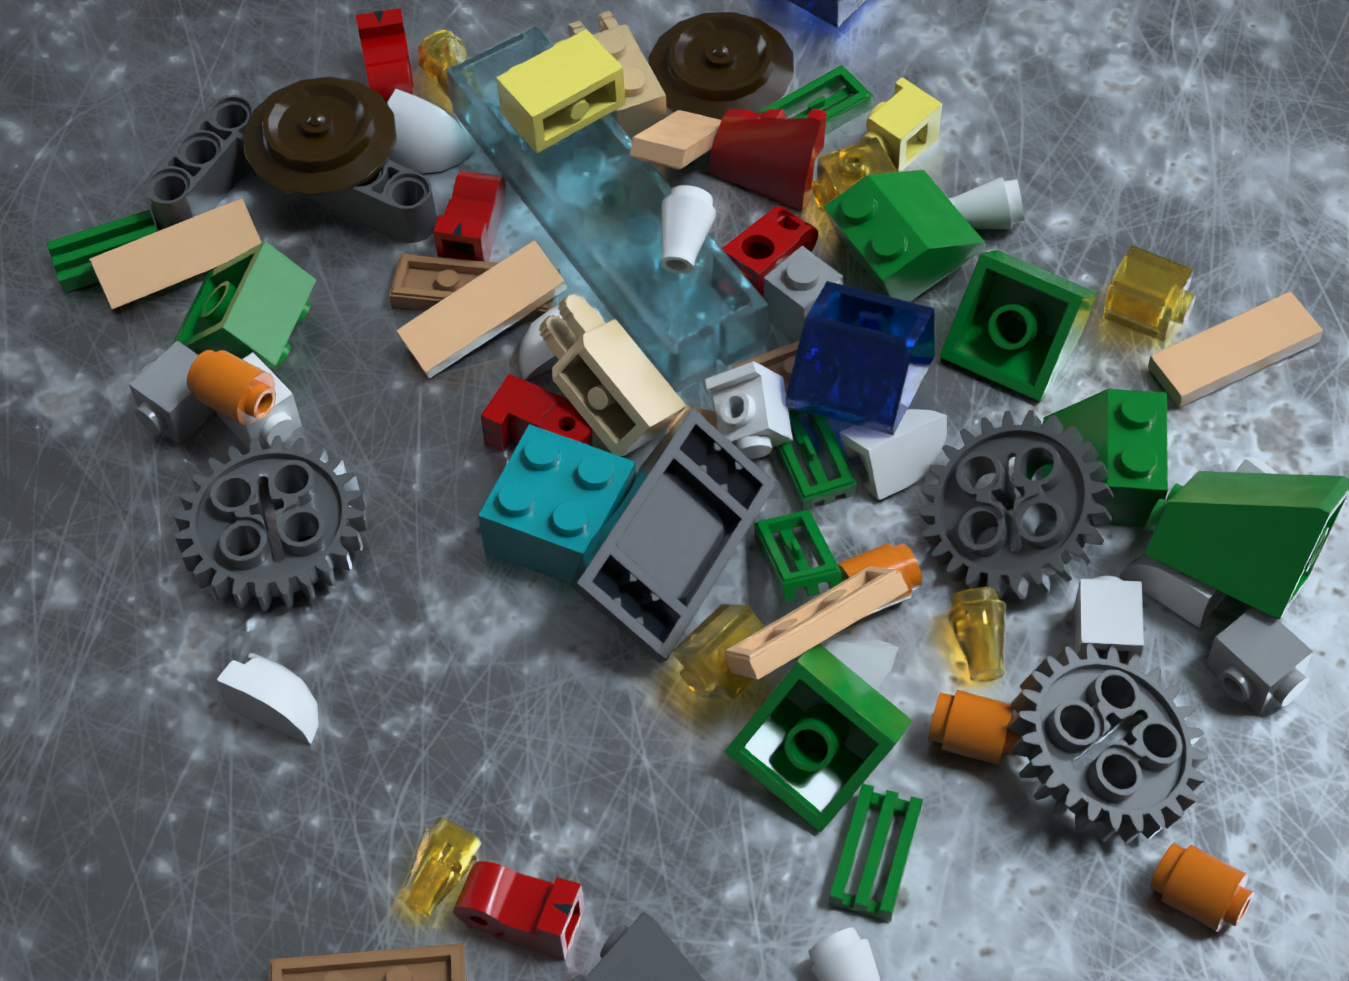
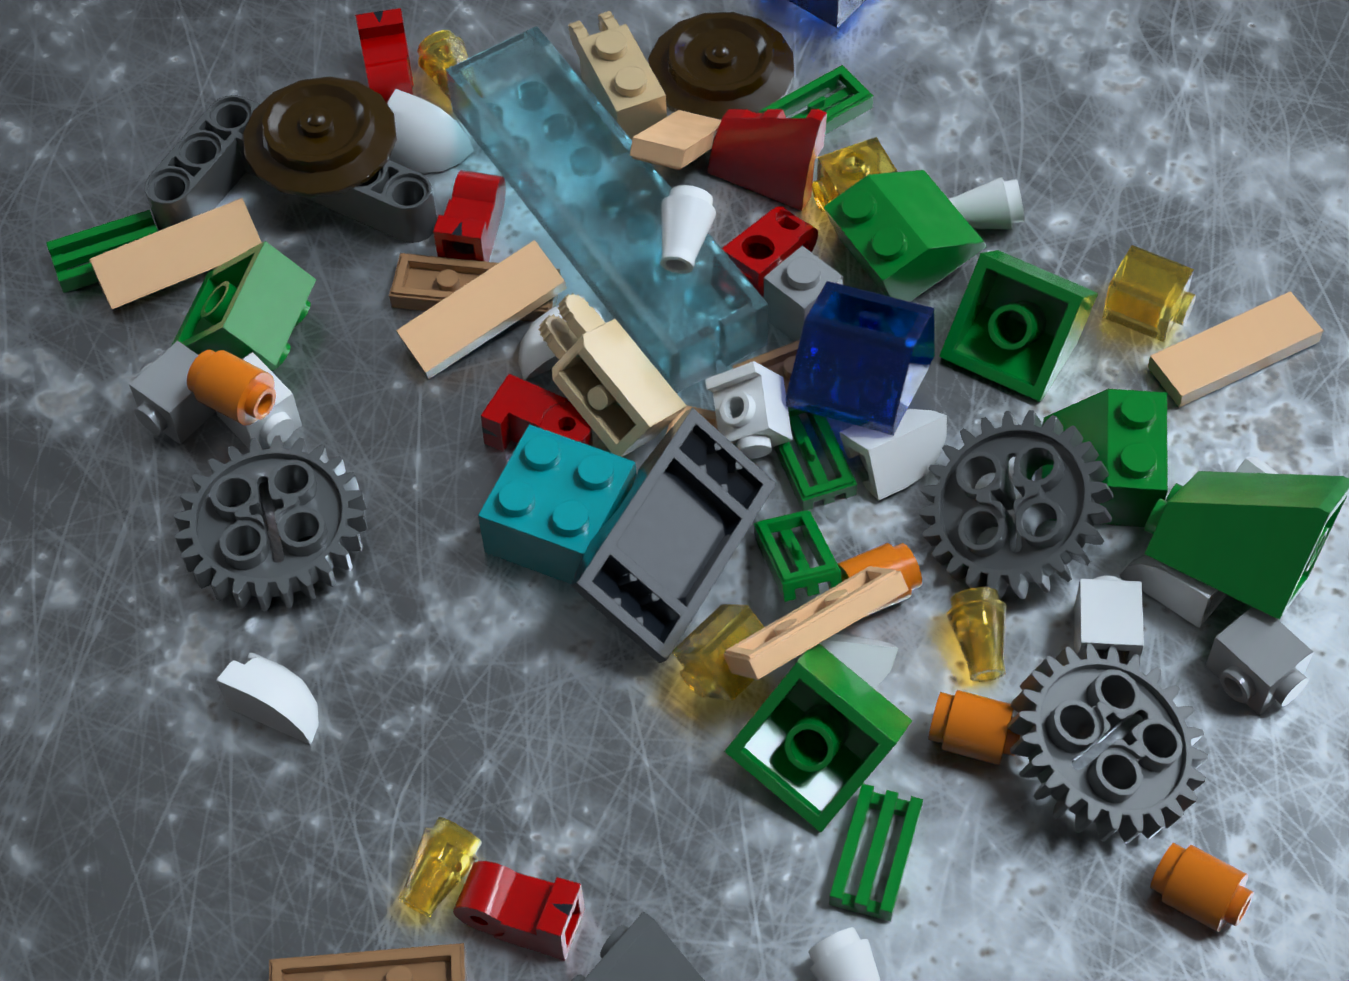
light yellow brick [496,29,626,153] -> none
light yellow brick [860,77,942,172] -> none

